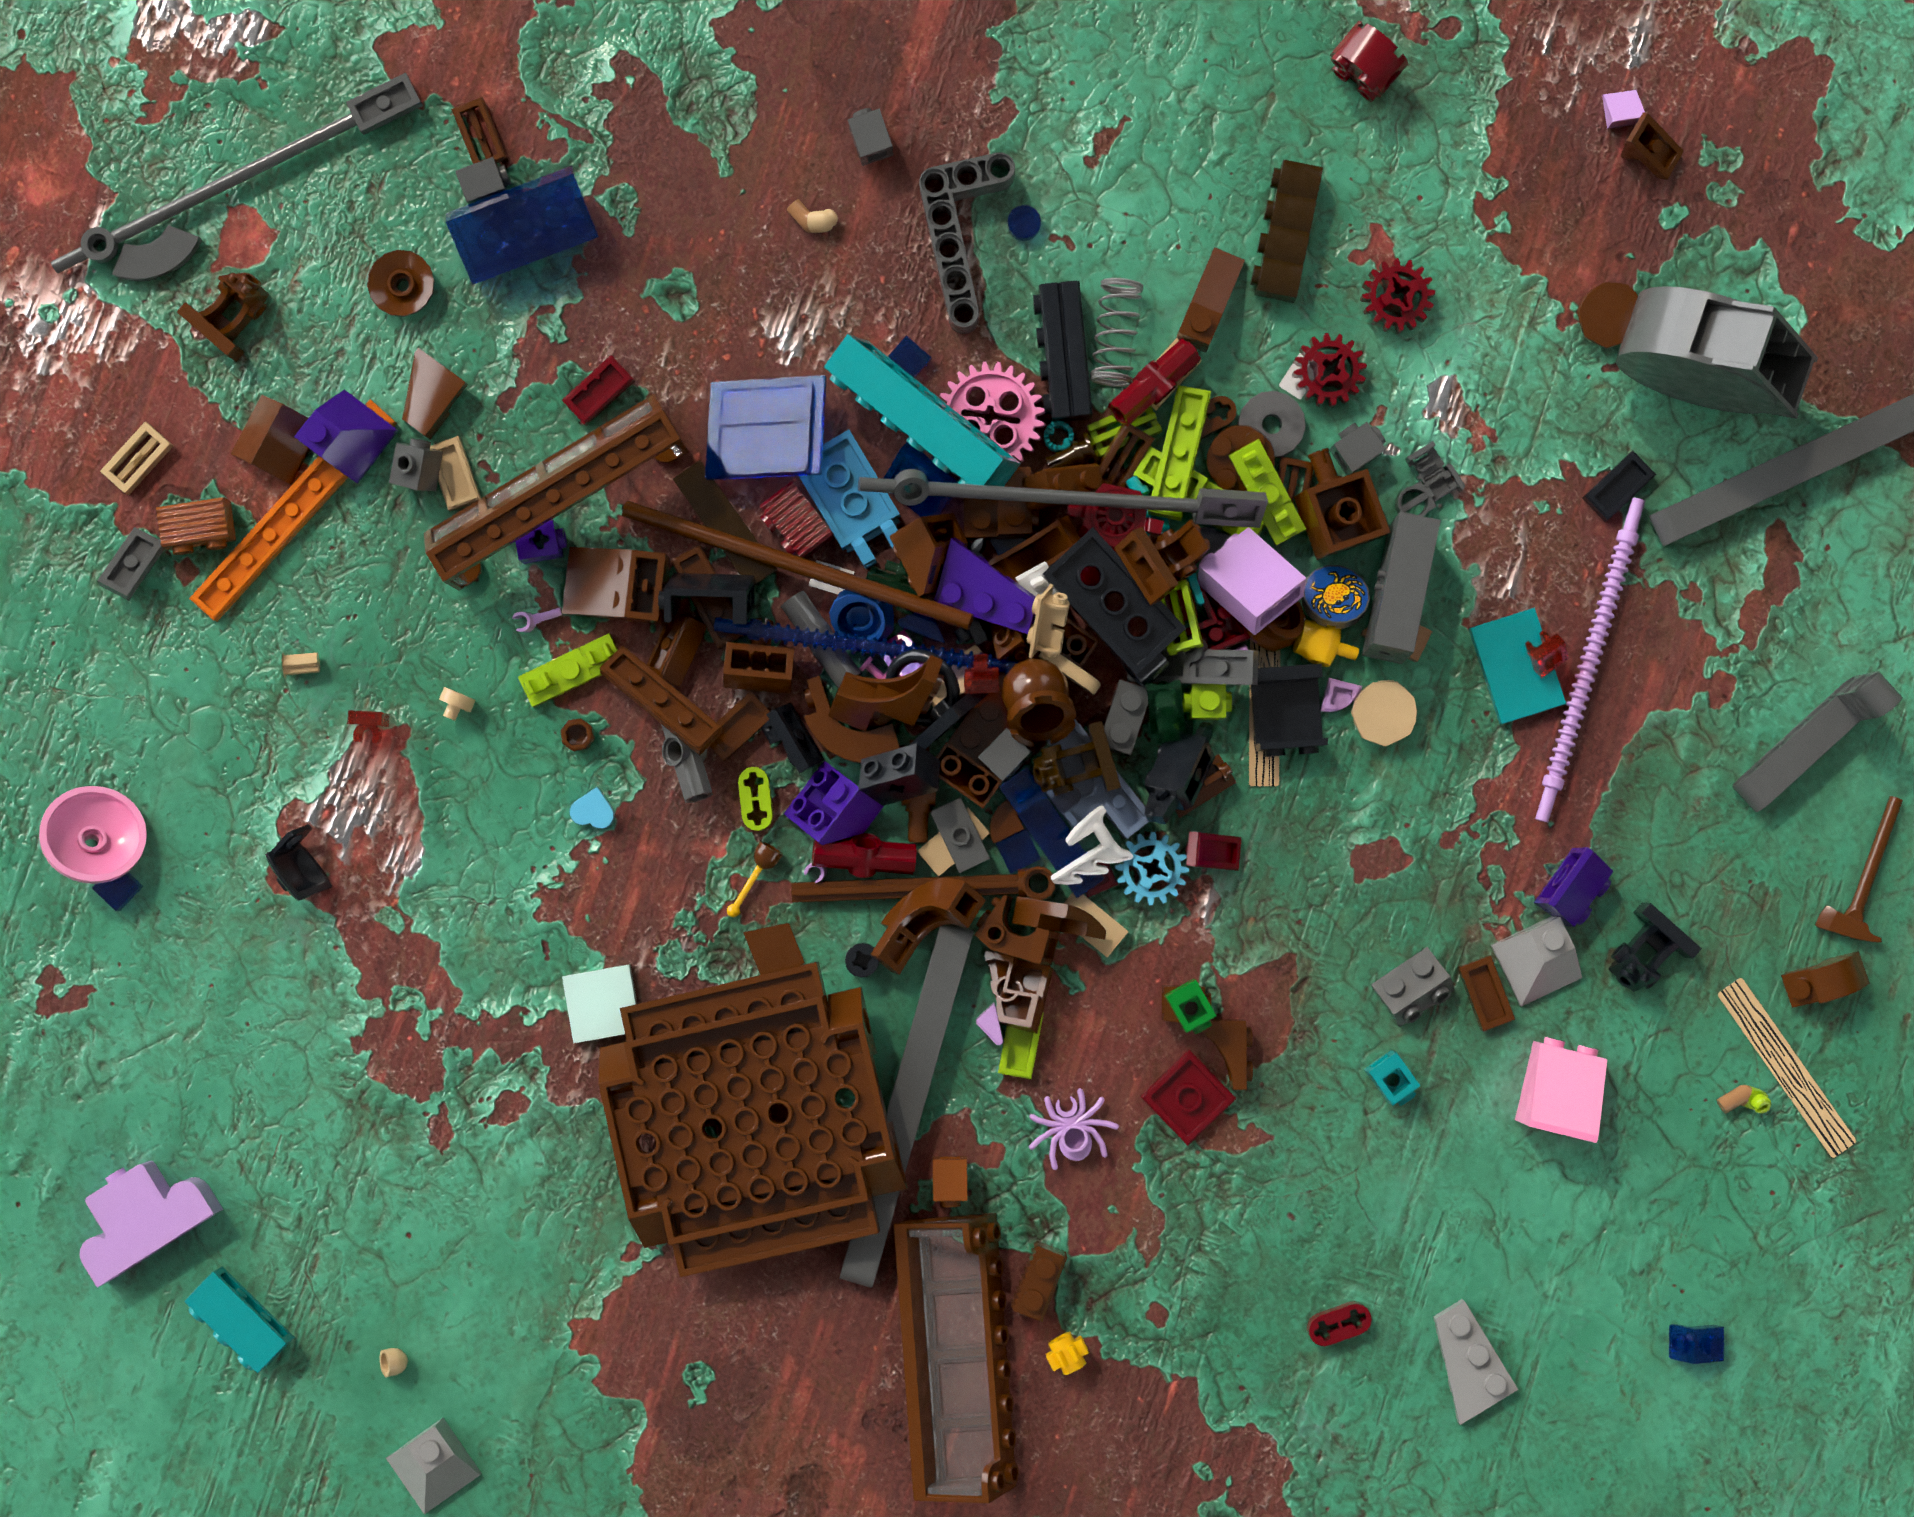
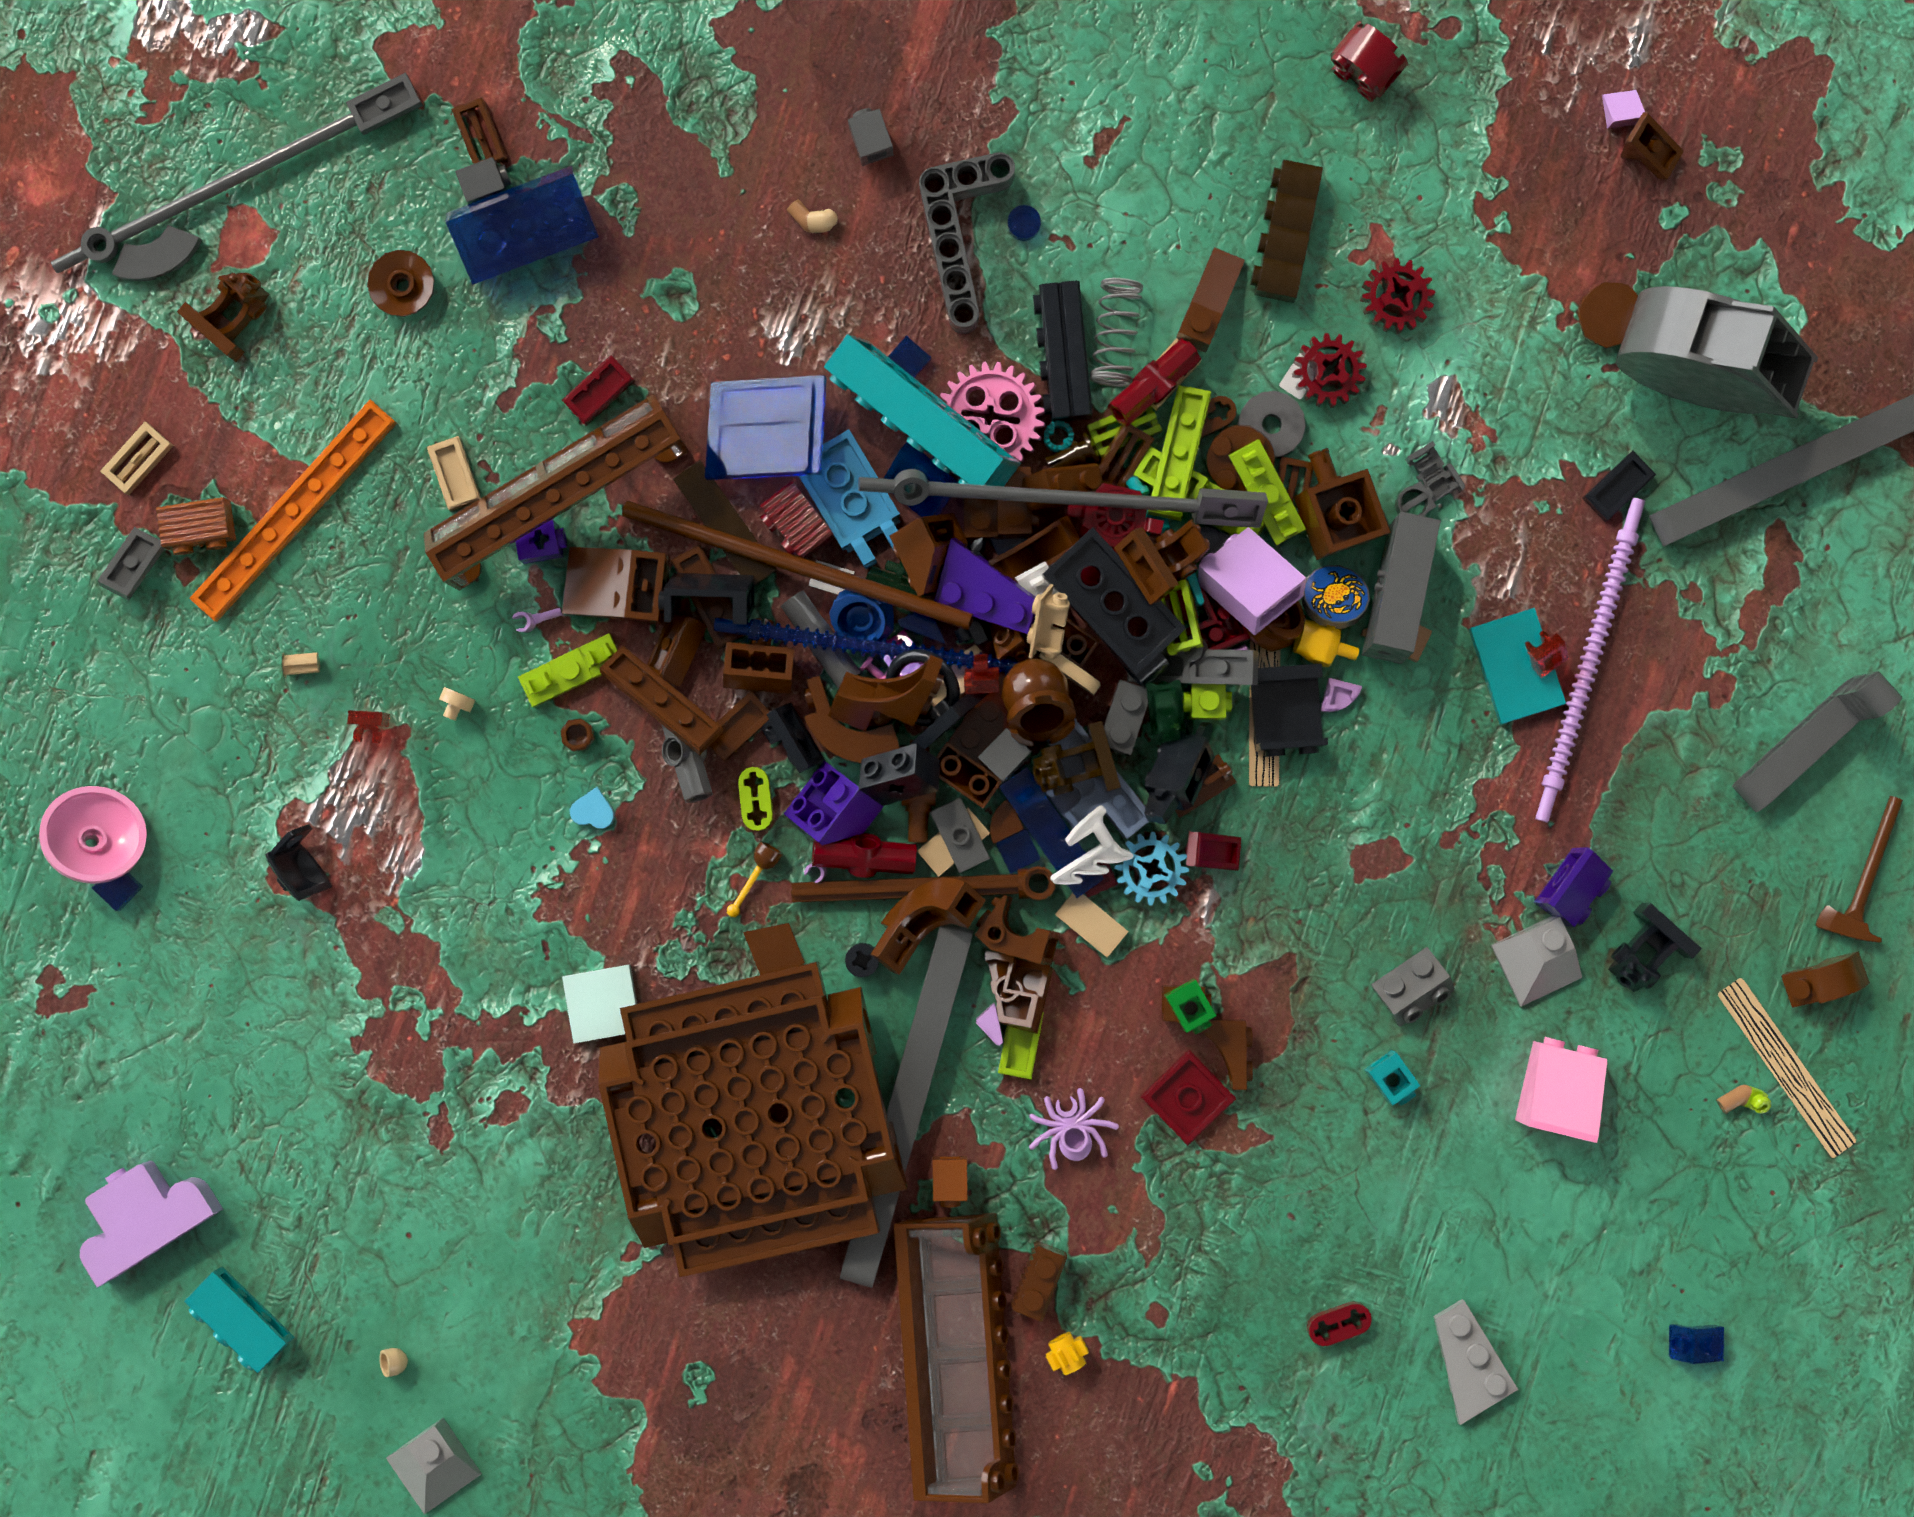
reddish brown slope [231,395,310,485] -> none
dark purple slope [294,389,398,484] -> none
dark grey brick [389,438,443,491] -> none
reddish brown slope [402,348,468,440] -> none
reddish brown slope [1012,896,1106,940] -> none
dark grey brick [1329,422,1386,475] -> none
tan hat [1351,680,1417,746] -> none
reddish brown tile [1457,955,1515,1031] -> none

